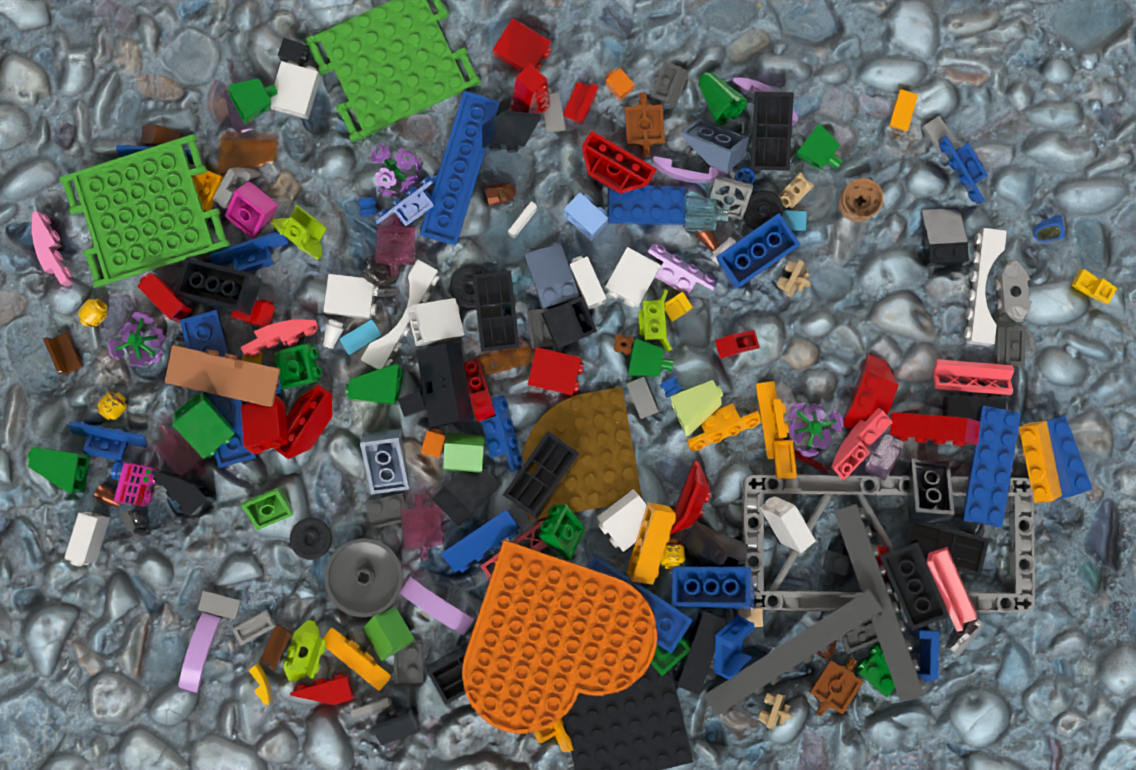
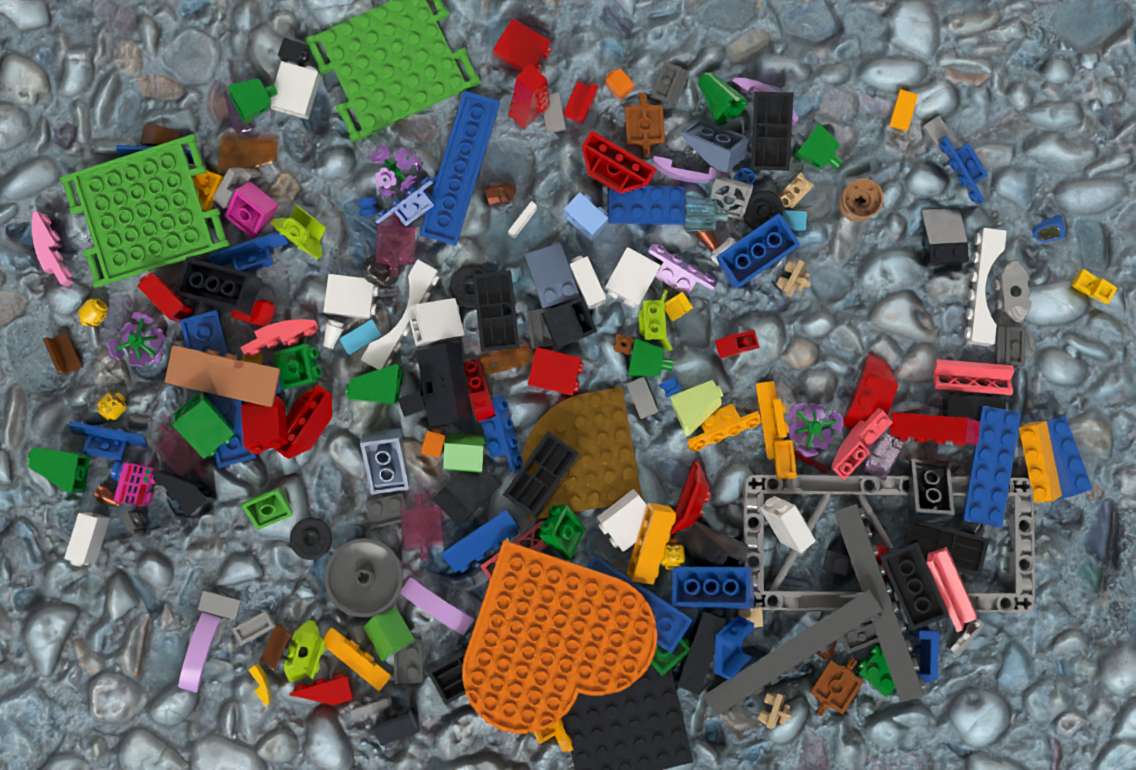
black slope [482,111,541,153] -> none

